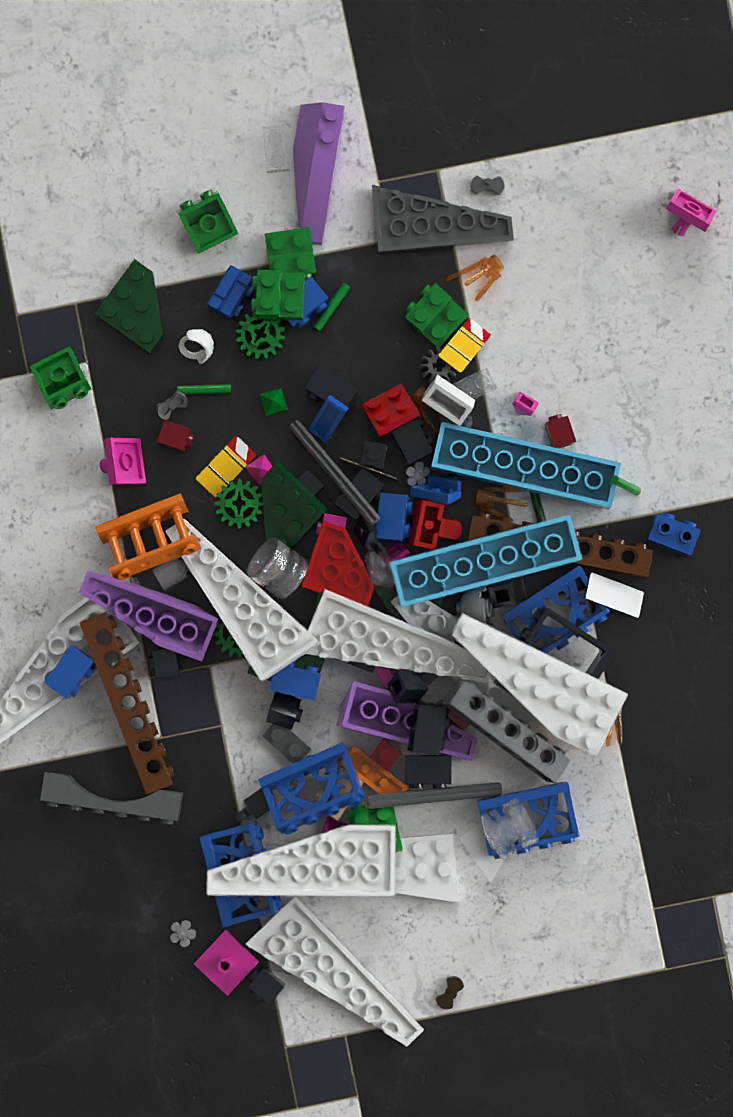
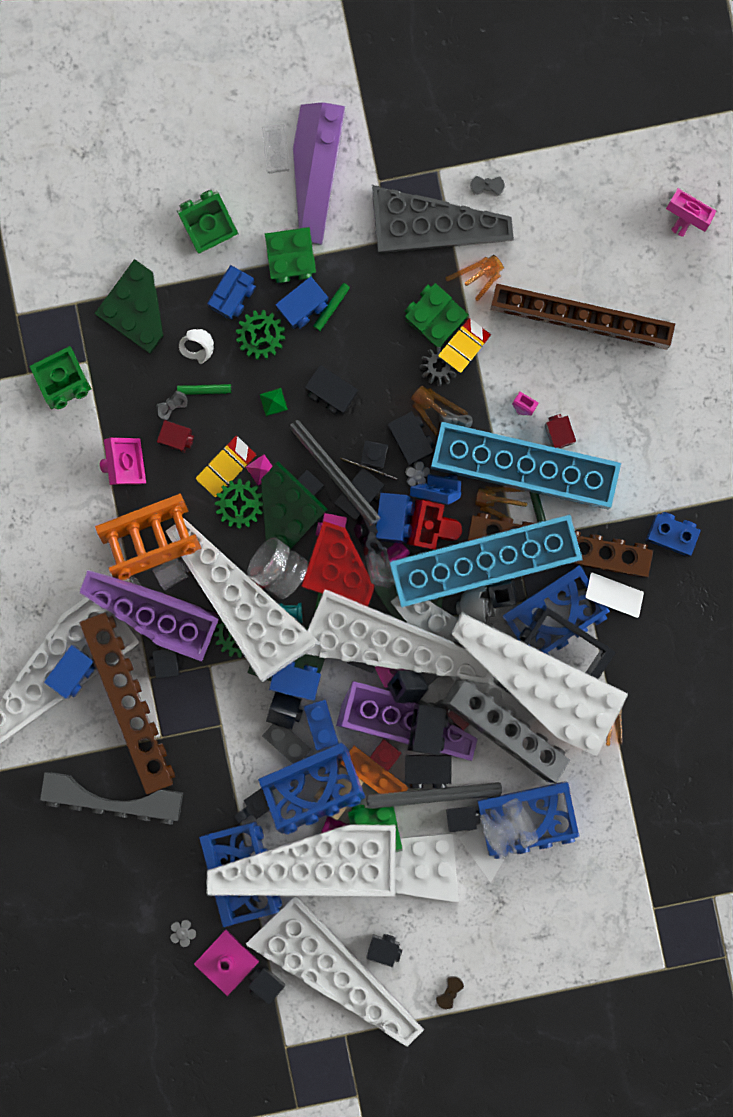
green plate [251,270,305,320] -> none
blue tile [307,395,348,443] -> none
red plate [361,384,420,437] -> none
white brick [422,375,475,426] -> none
clear plate [452,367,497,399] -> none
green piece [610,475,641,496] -> none
none -> teal bush [279,603,303,623]
none -> blue brick [304,700,339,751]
none -> black brick [366,933,403,967]
none -> black brick [446,806,481,832]
none -> reddish brown brick [490,283,676,350]

